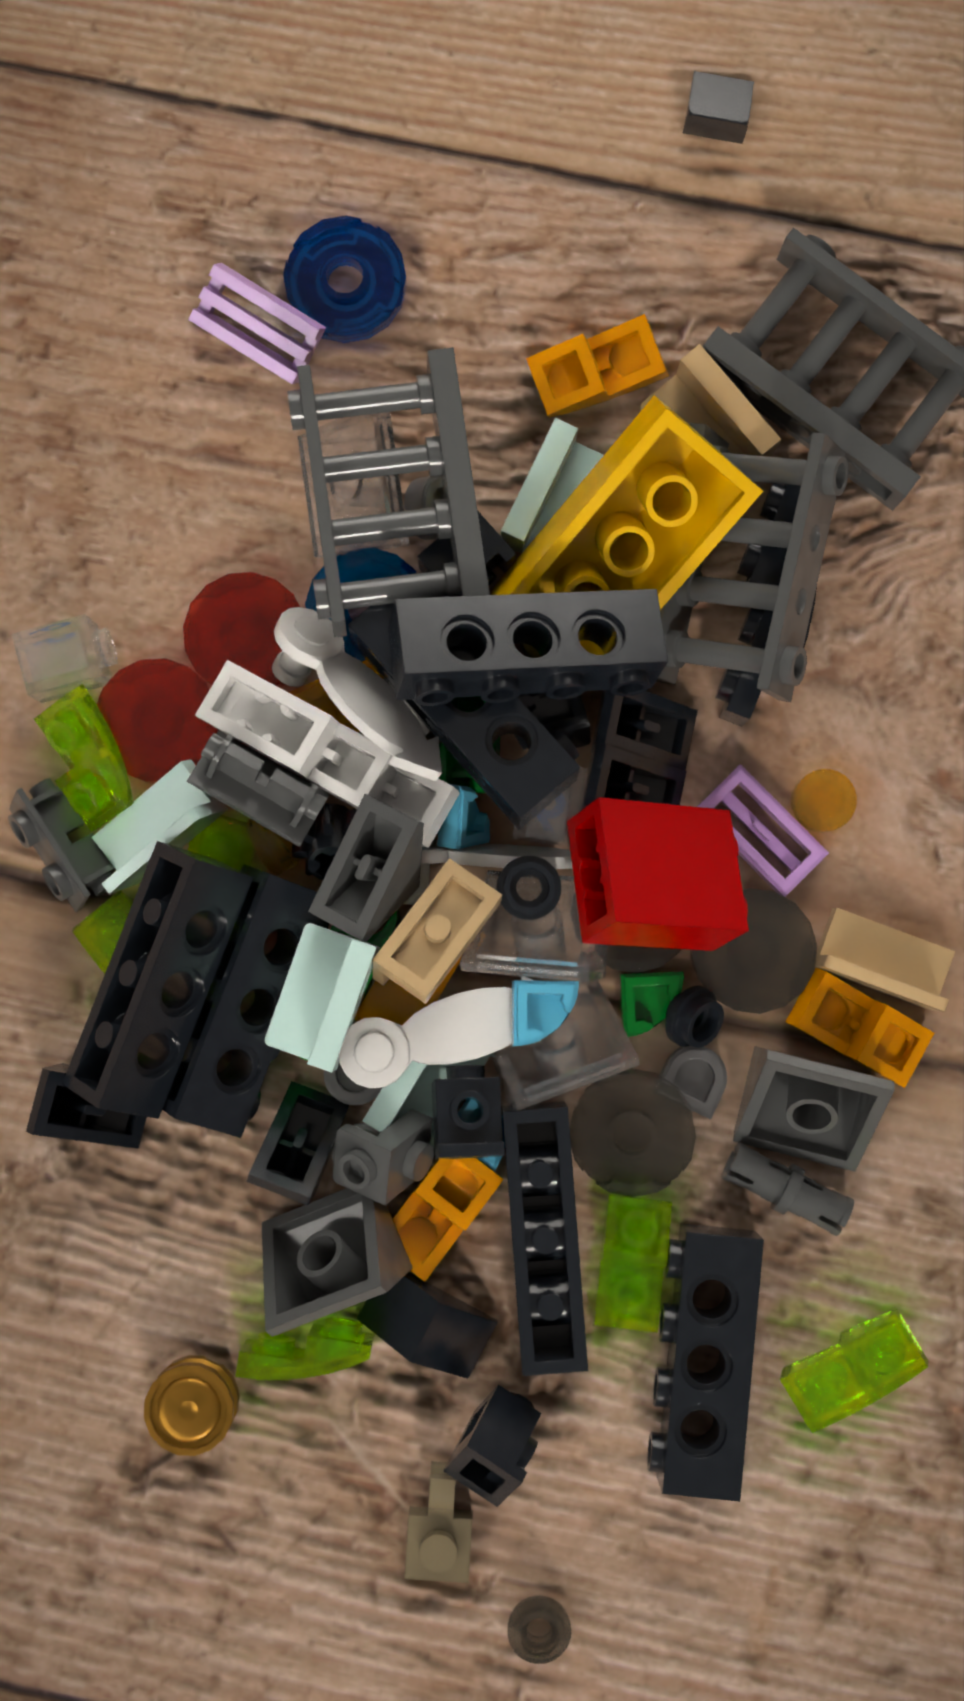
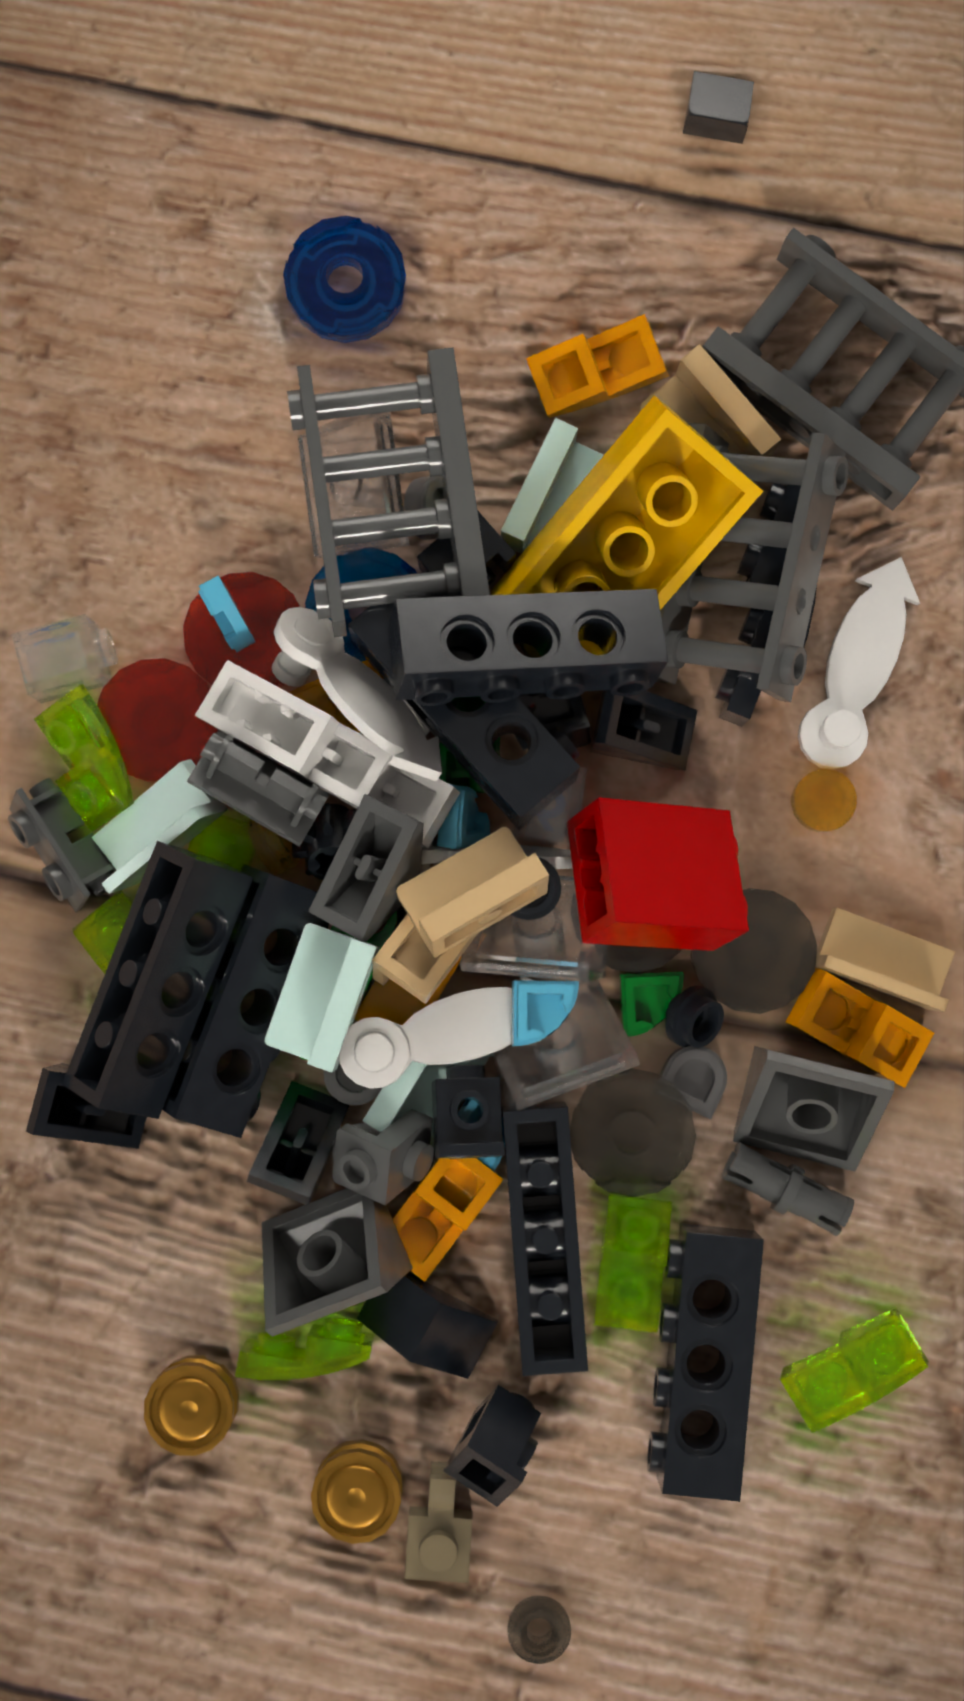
lavender tile [188,263,326,384] -> none
black slope [579,743,687,812] -> none
lavender tile [697,764,829,898] -> none
none -> medium azure tile [198,575,256,652]
none -> pearl gold wheel [311,1439,403,1544]
none -> tan panel [396,827,549,958]
none -> white brick [798,557,920,770]

